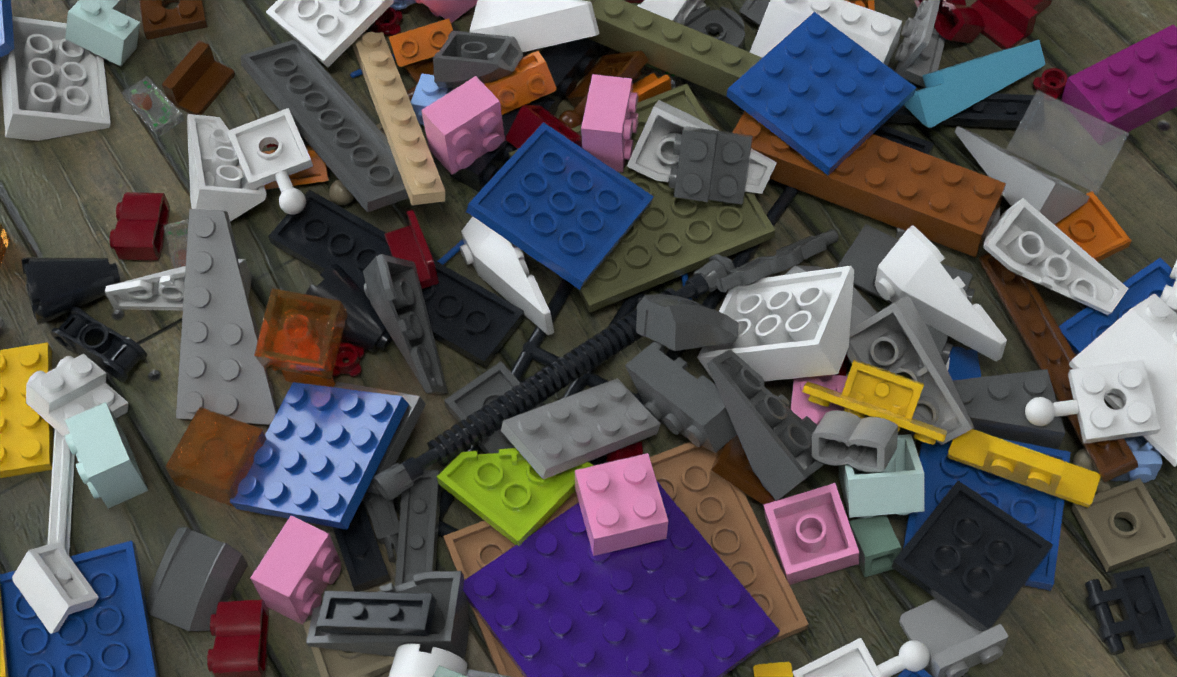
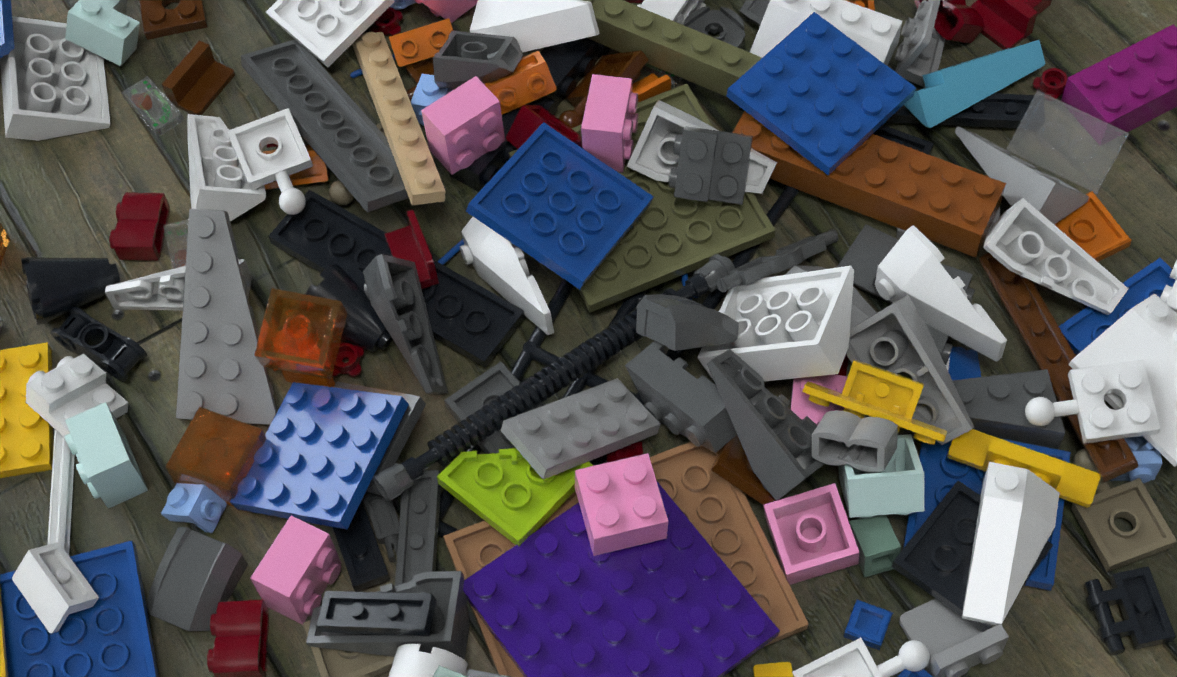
none -> light blue bracket [161,483,227,533]
none -> blue tile [844,600,893,651]
none -> white wedge [962,462,1060,625]

